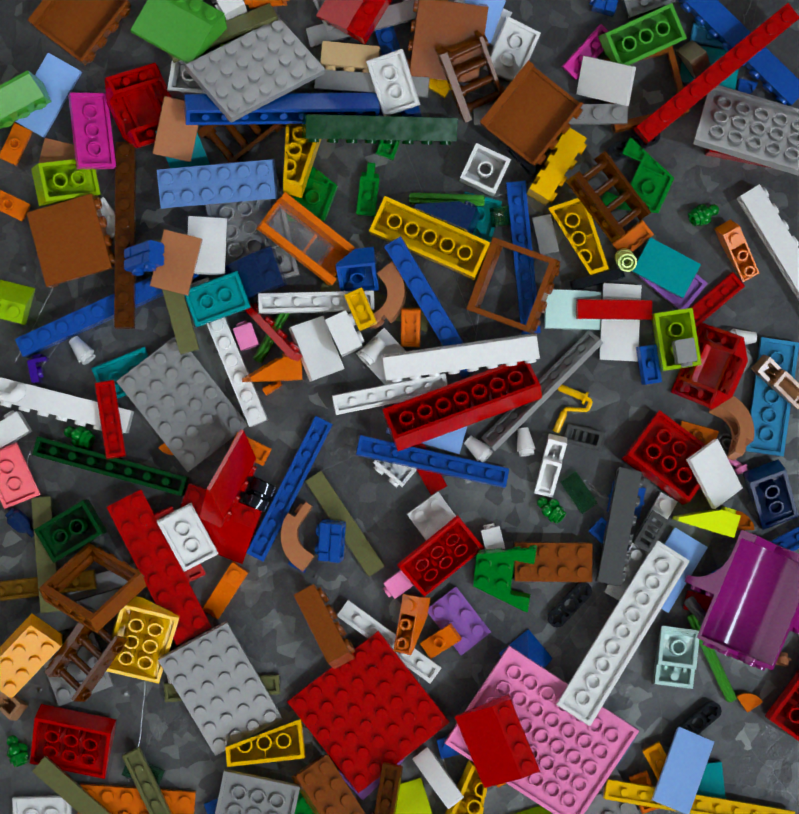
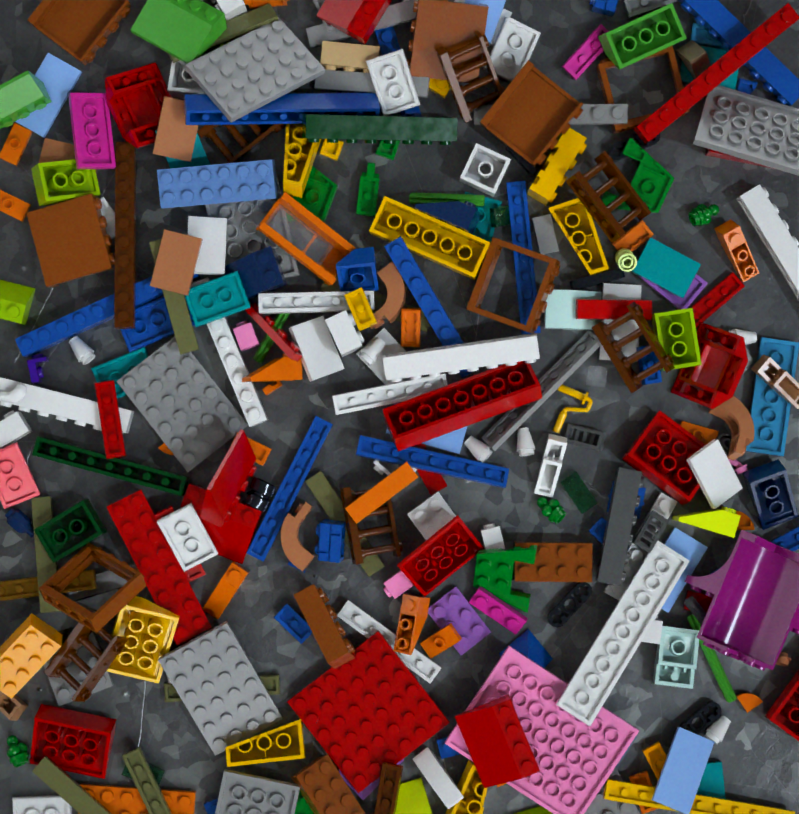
green piece [64,426,95,448] -> none
blue brick [124,240,164,276] -> none
white tile [576,56,636,106] -> none
light grey brick [672,338,698,368] -> none
none -> blue tile [120,297,195,352]
none -> blue plate [274,603,312,644]
none -> yellow tile [319,139,344,161]
none -> reddish brown fence [340,487,403,565]
none -> orange tile [345,461,418,524]
none -> dark pink plate [468,586,528,635]
none -> clear plate [585,366,608,387]
none -> reddish brown fence [592,301,675,393]
none -> white brick [641,616,663,644]
none -> white cone [704,715,731,745]

